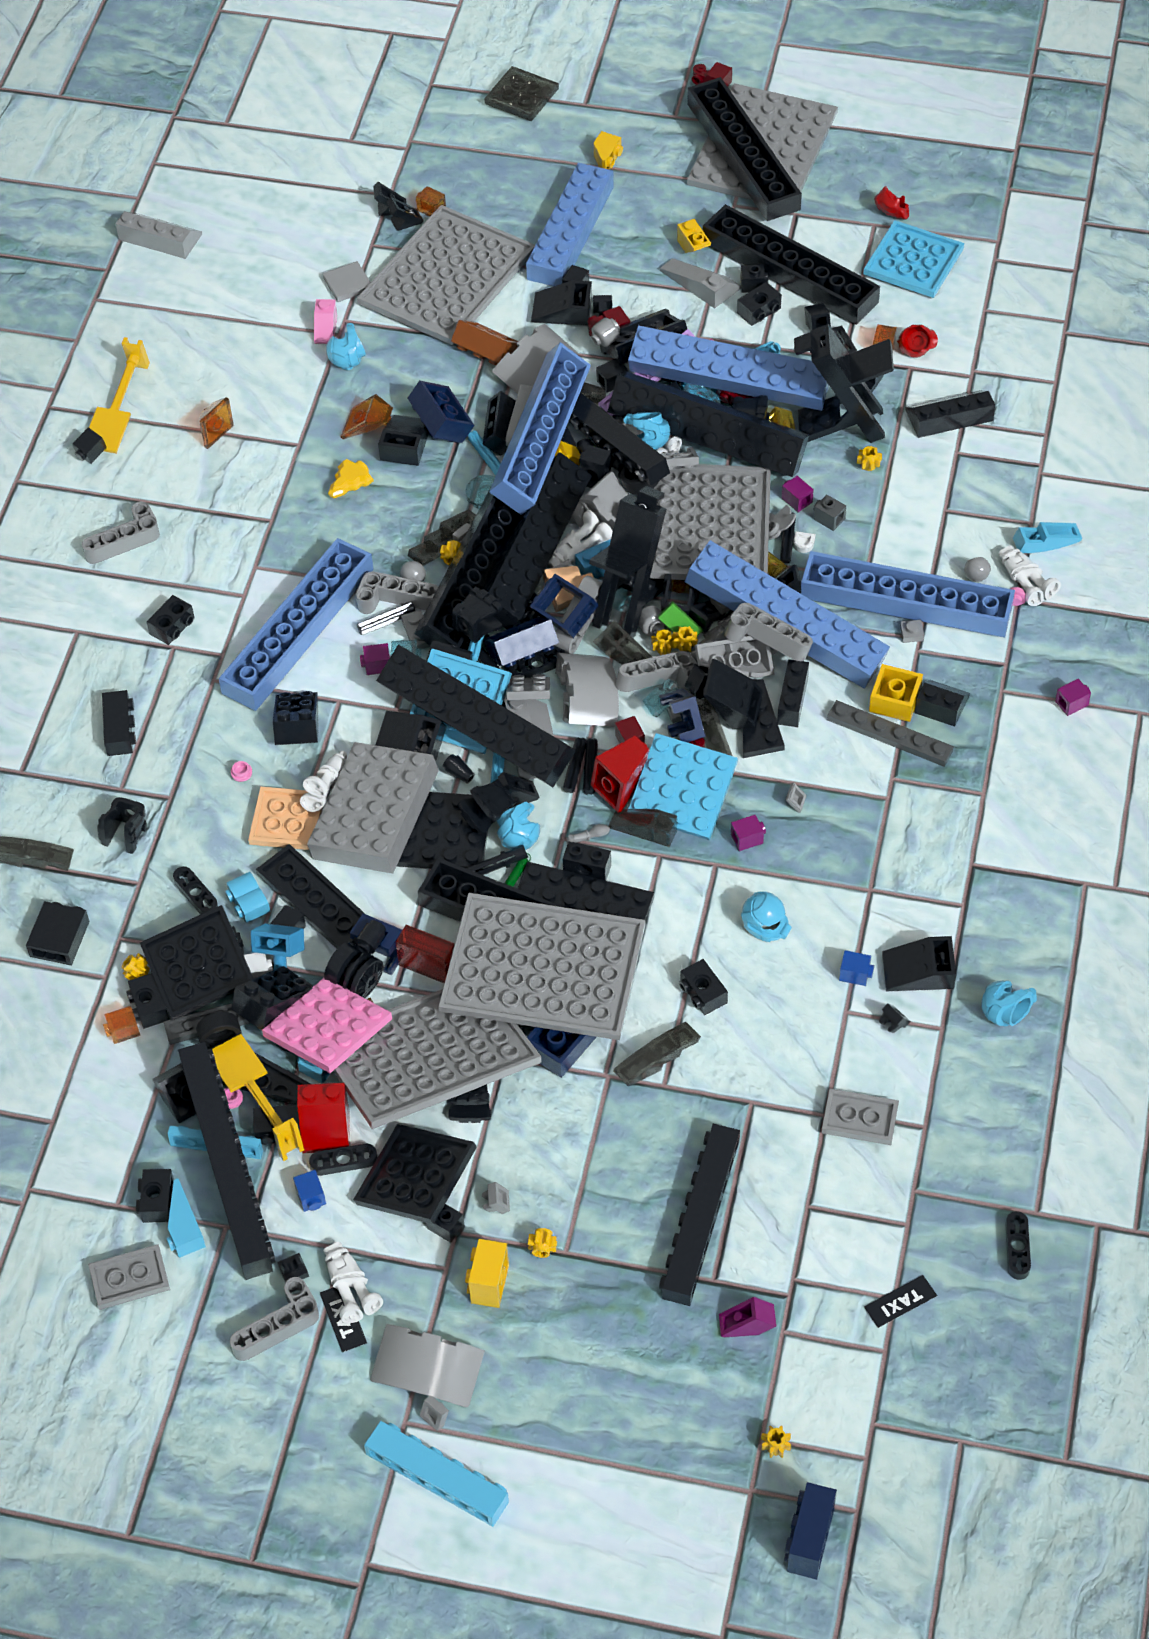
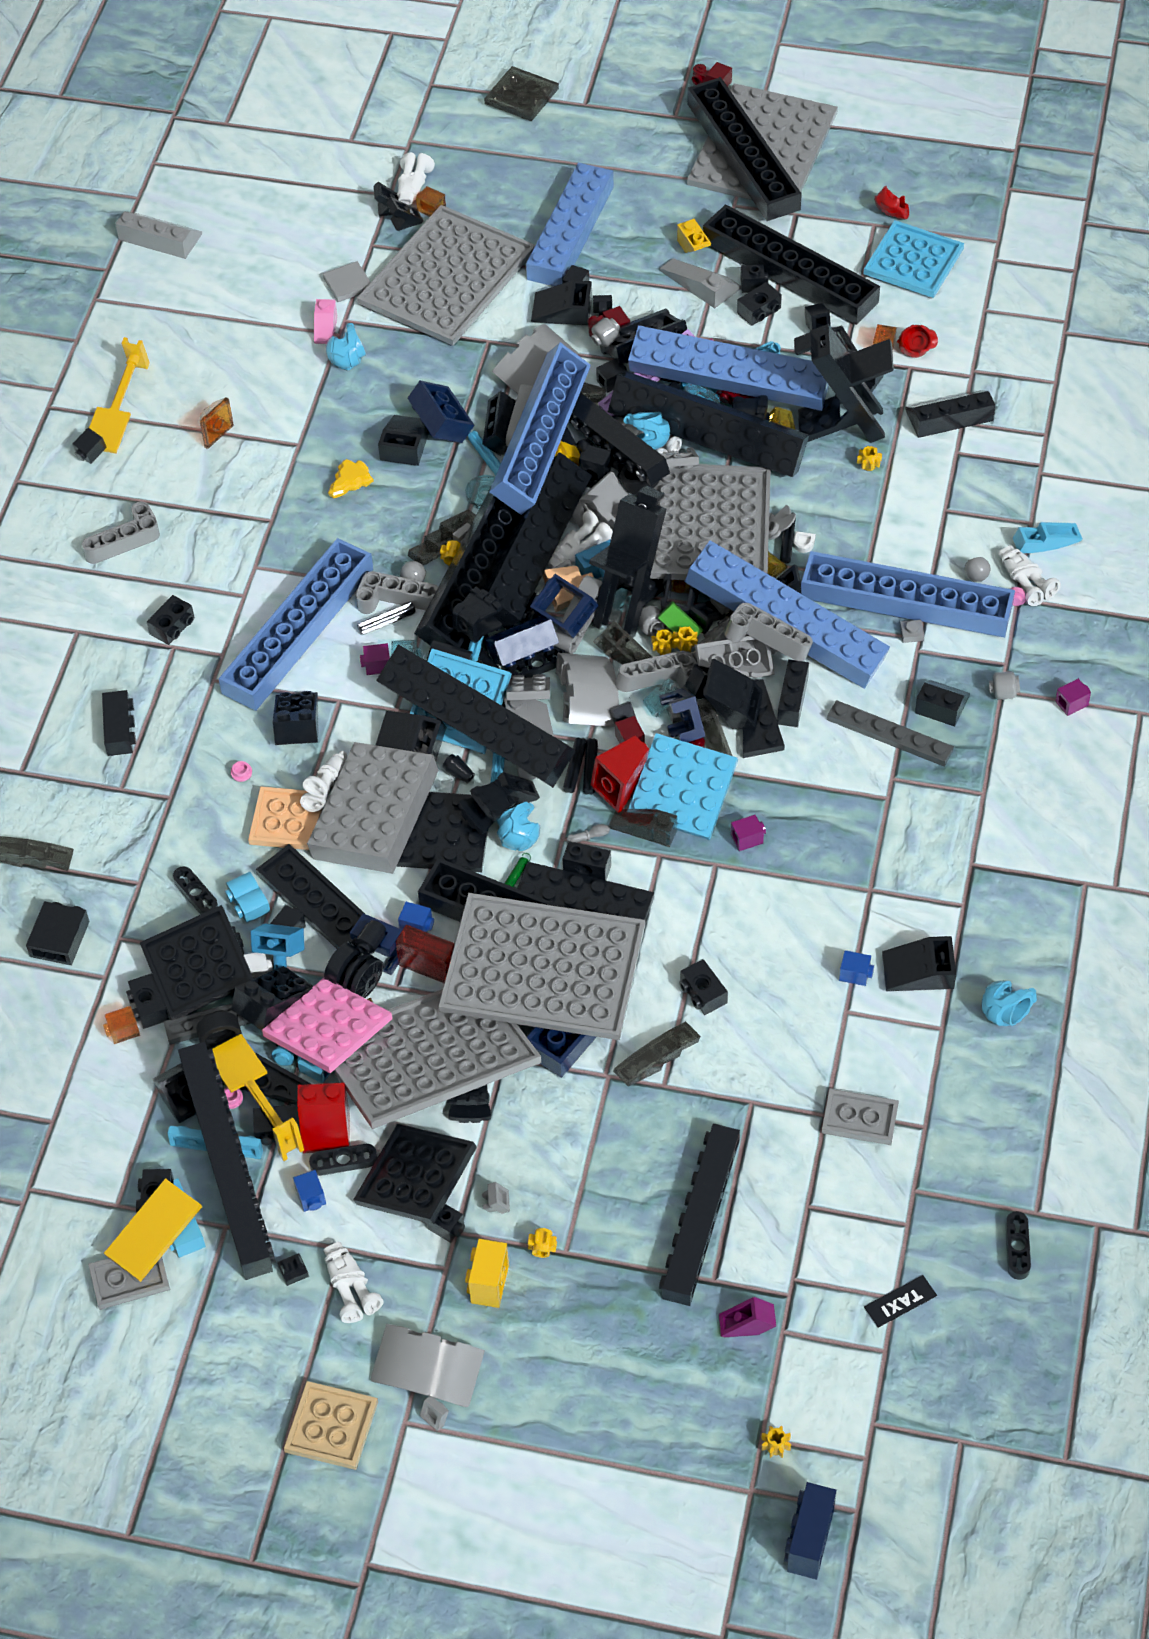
black piece [97,797,147,854] -> none
yellow gear [121,953,150,980] -> none
light grey beam [230,1277,319,1361] -> none
black sticker [320,1288,367,1352] -> none
clear orange slope [341,394,393,439] -> none
medium azure brick [364,1421,509,1527] -> none
light grey plate [401,610,431,651] -> none
dark orange slope [451,320,519,365] -> none
black pin [466,845,528,875] -> none
yellow slope [593,131,623,169] -> none
medium azure helmet [741,891,792,942] -> none
magenta brick [782,476,814,512] -> none
light grey slope [785,782,807,813] -> none
dark grey brick [813,494,846,531] -> none
yellow brick [869,664,923,722] -> none
black tile [879,1003,911,1033] -> none
none -> yellow tile [104,1178,202,1282]
none -> medium azure plate [272,1046,295,1066]
none -> tan plate [284,1381,378,1470]
none -> white piece [397,152,435,205]
none -> blue brick [398,901,434,938]
none -> black tile [610,701,637,724]
none -> light grey head [989,671,1020,700]

